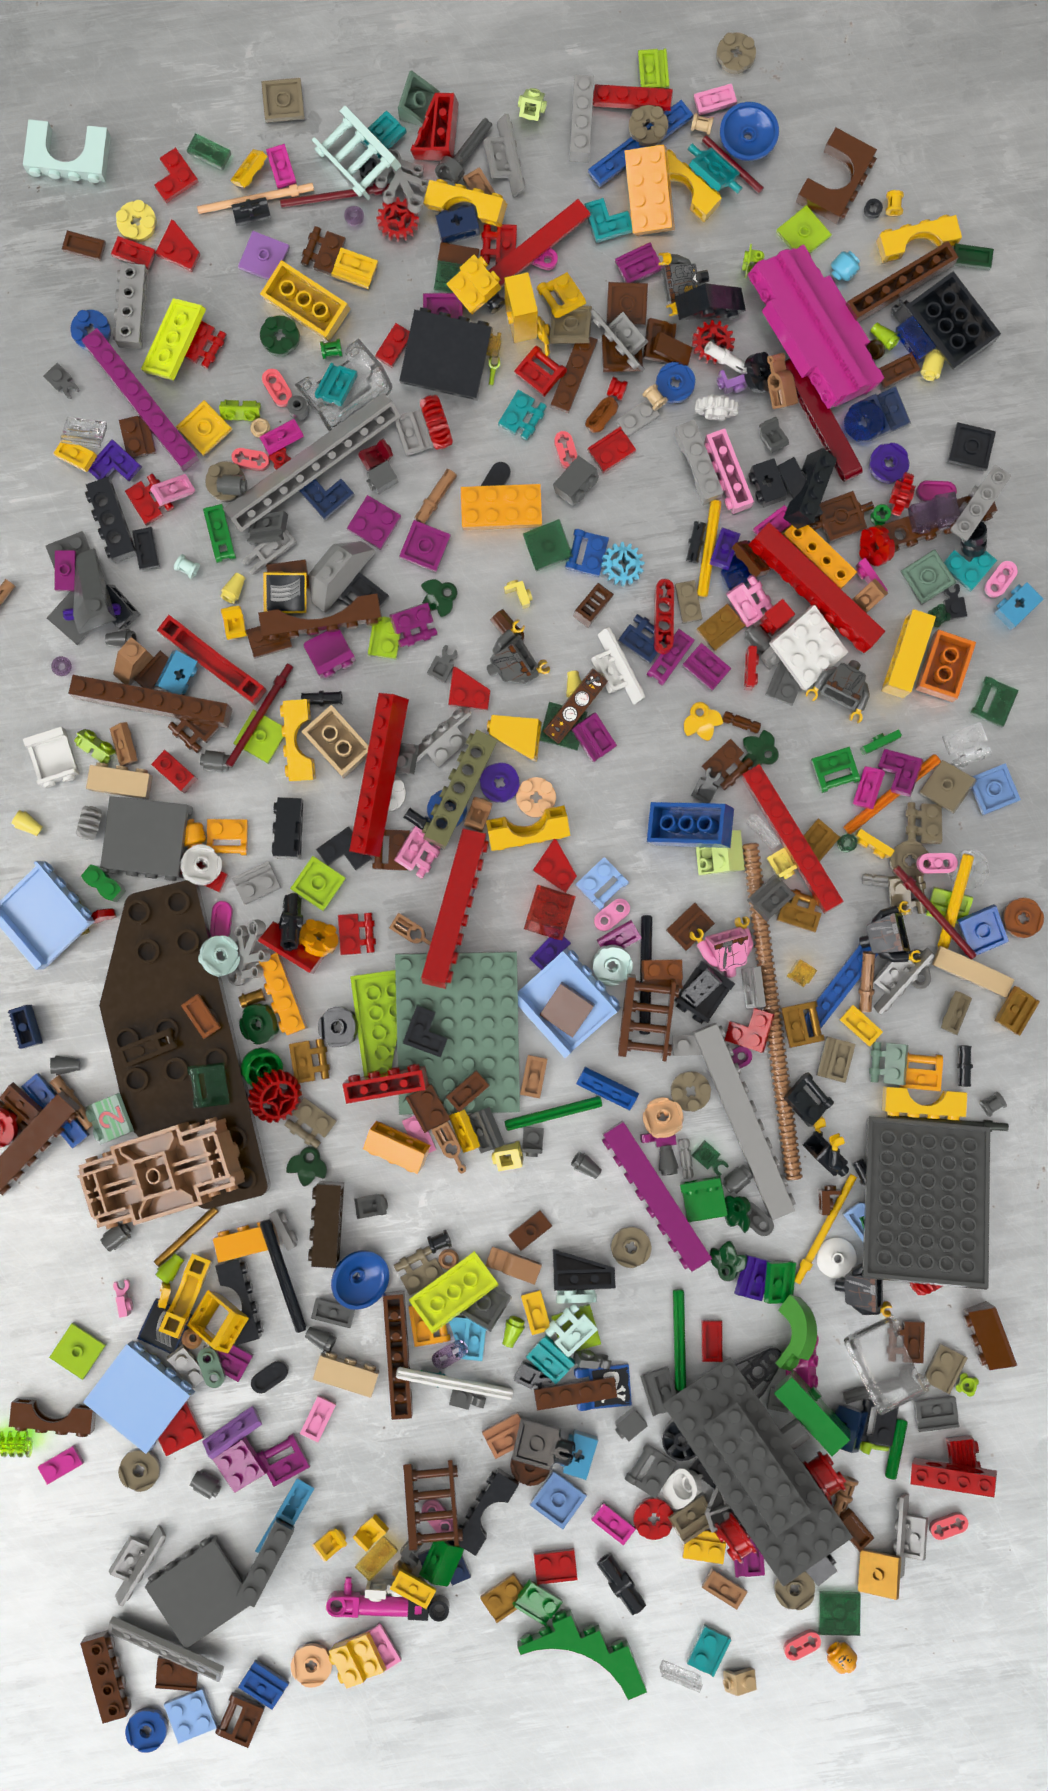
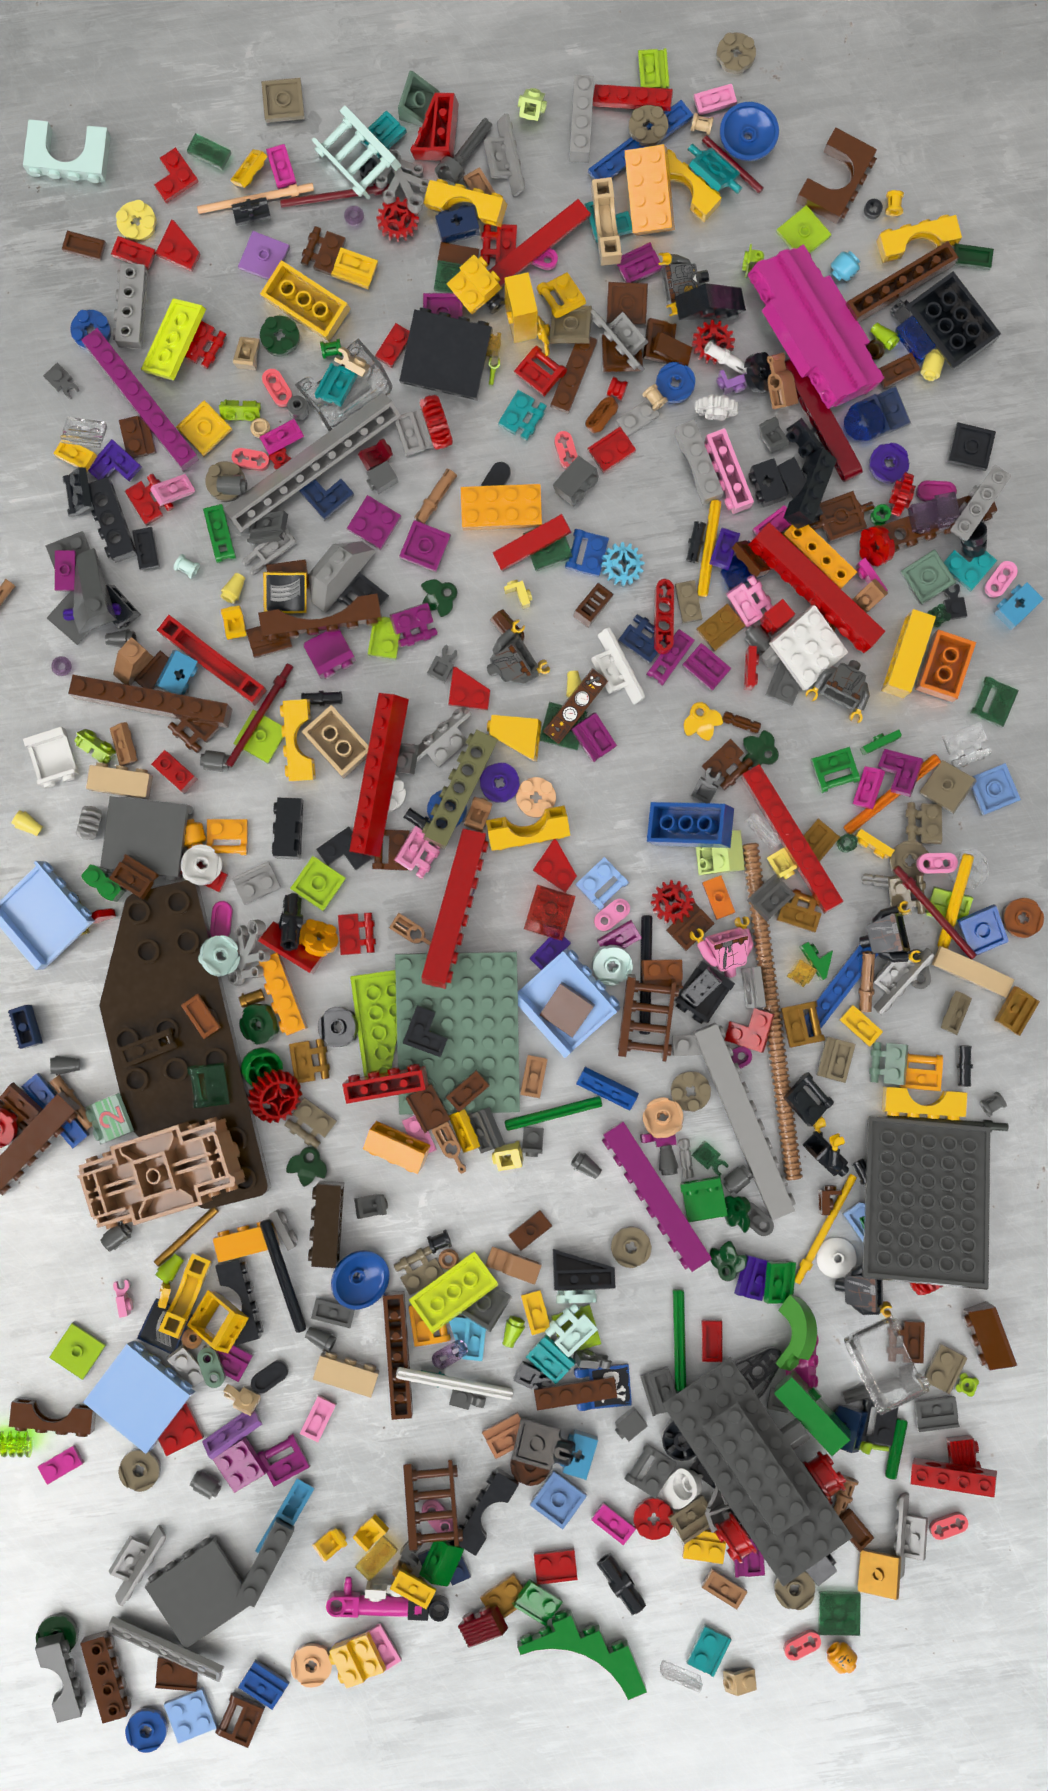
none -> dark green plate [35,1614,78,1653]
none -> arch [35,1632,86,1723]
none -> black plate [62,467,92,517]
none -> reddish brown plate [109,854,159,900]
none -> tan plate [223,1384,261,1416]
none -> tan slope [233,337,260,370]
none -> tan plate [334,347,371,377]
none -> dark red brick [458,1605,508,1648]
none -> red tile [492,514,572,571]
none -> tan arch [591,177,622,266]
none -> red gear [651,880,695,924]
none -> orange plate [702,875,735,920]
none -> black hips [786,418,823,458]
none -> green slope [799,942,833,980]

